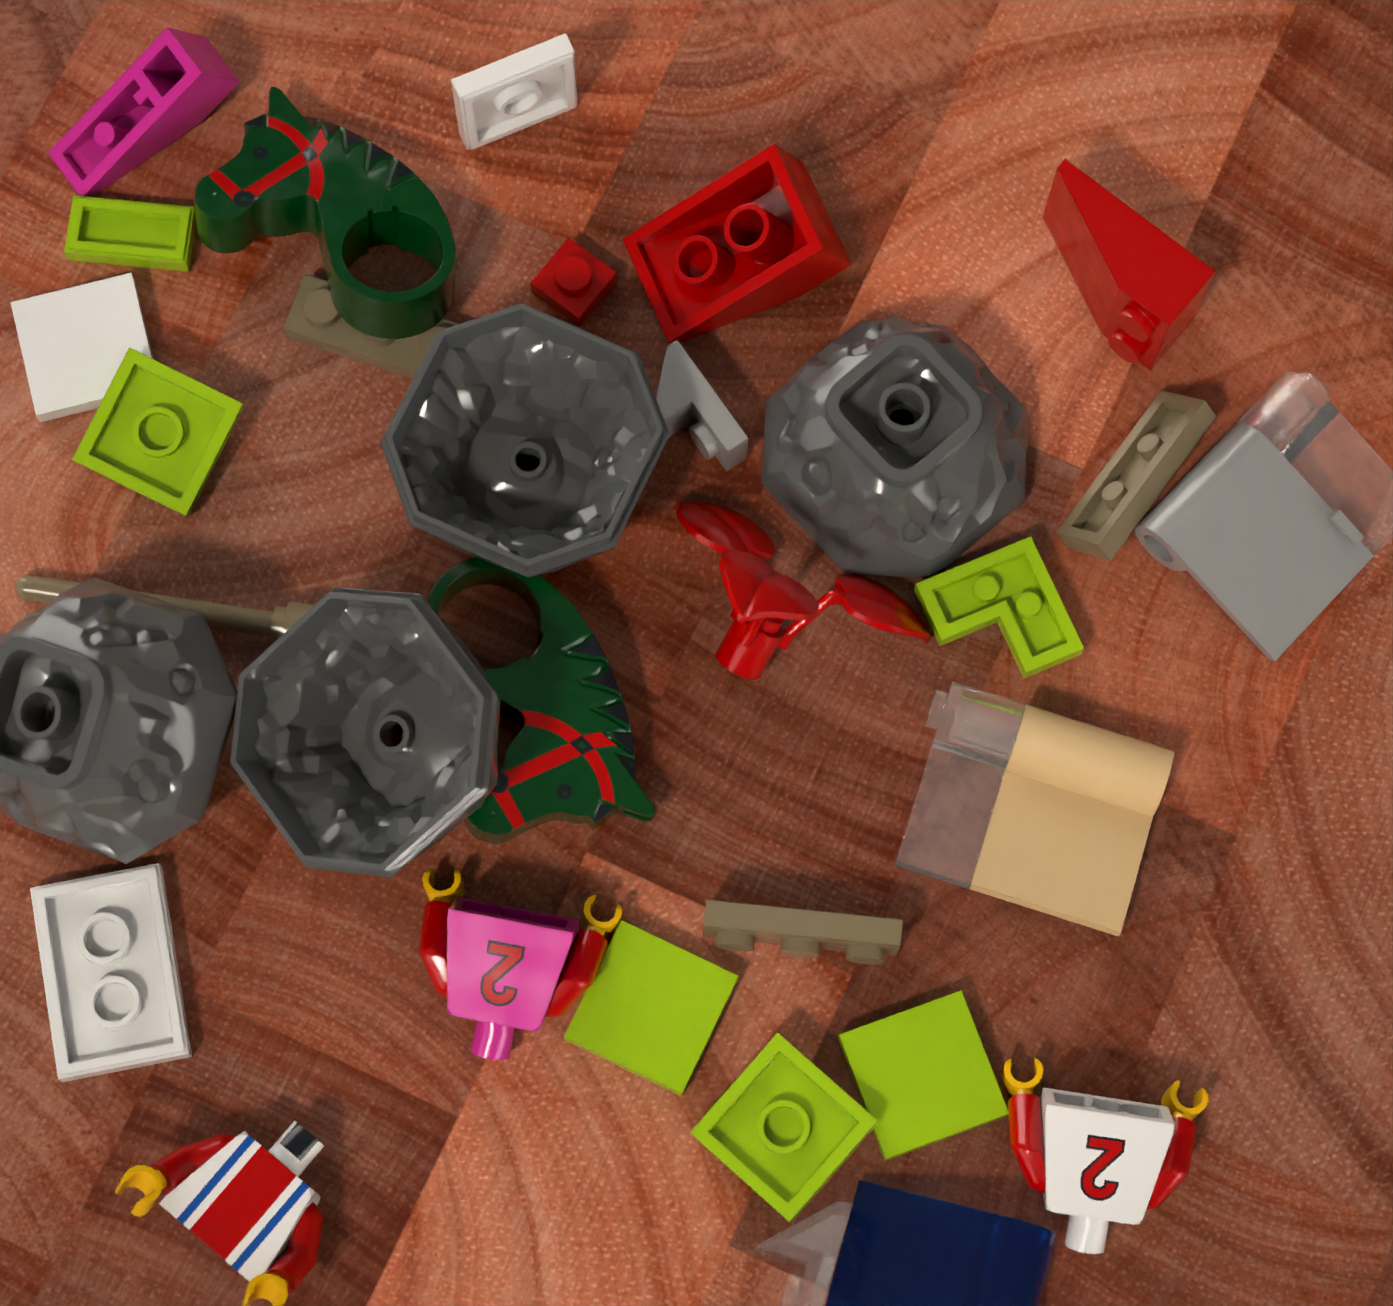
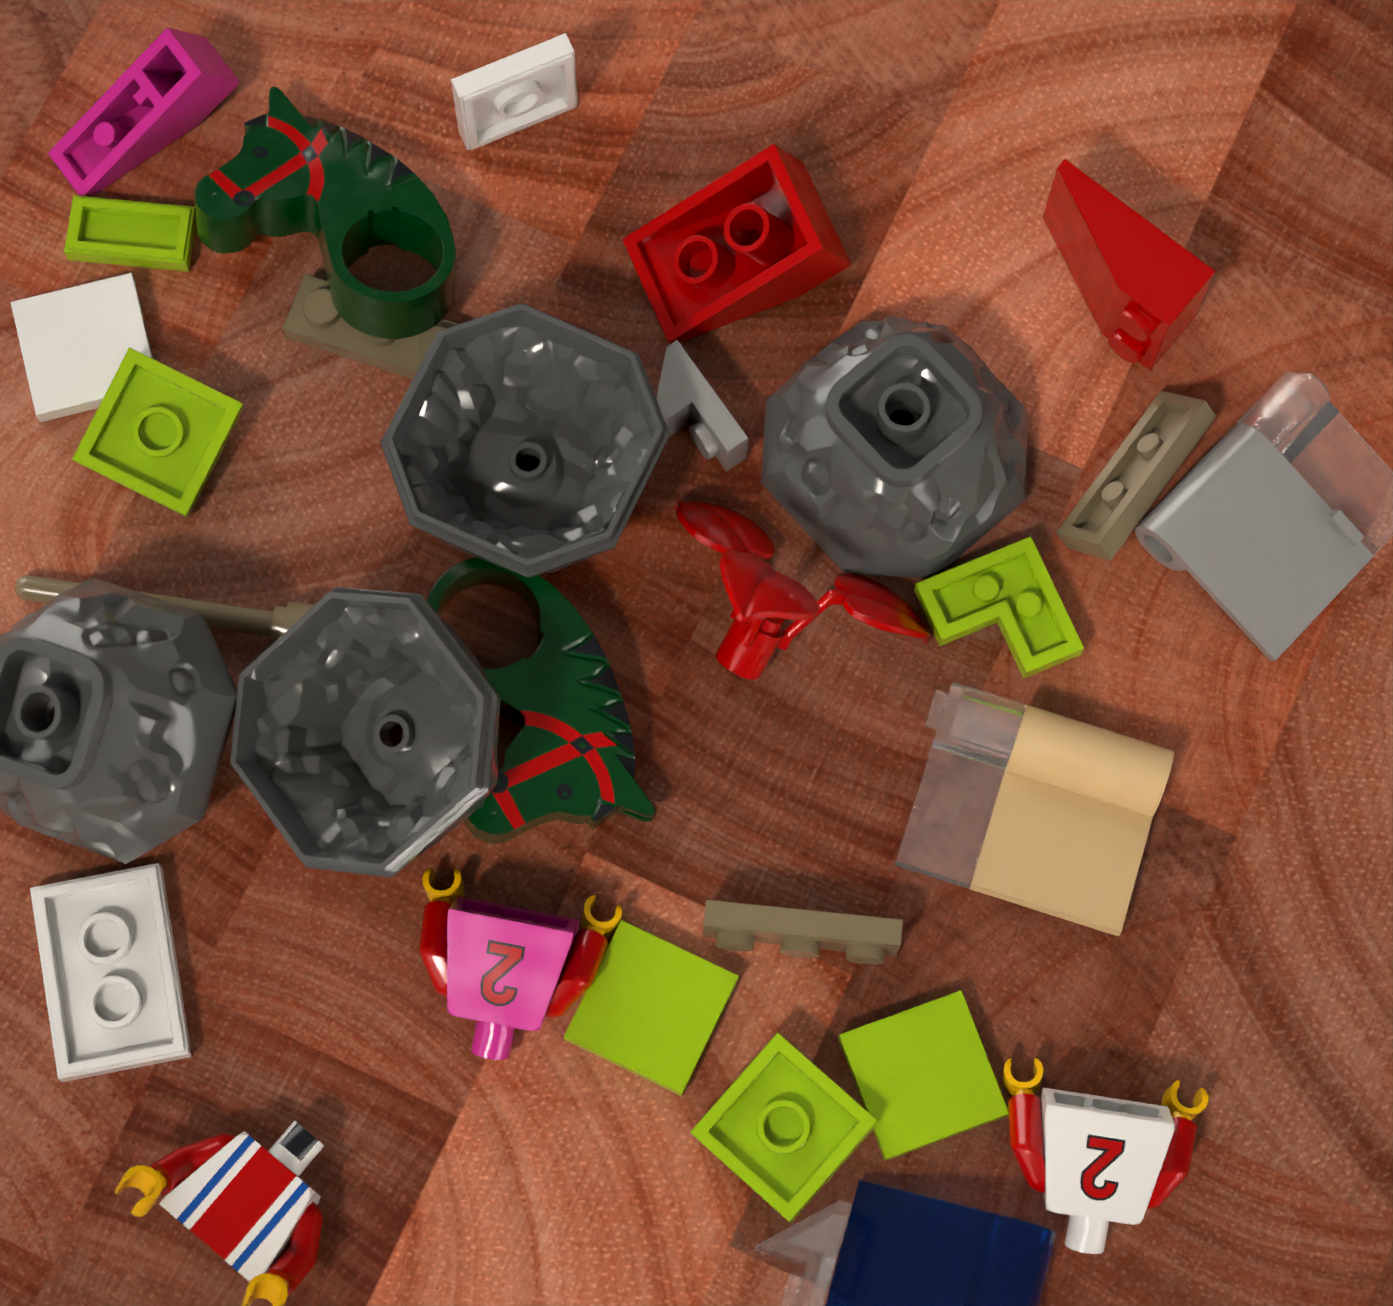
red plate [530,238,617,327] -> none

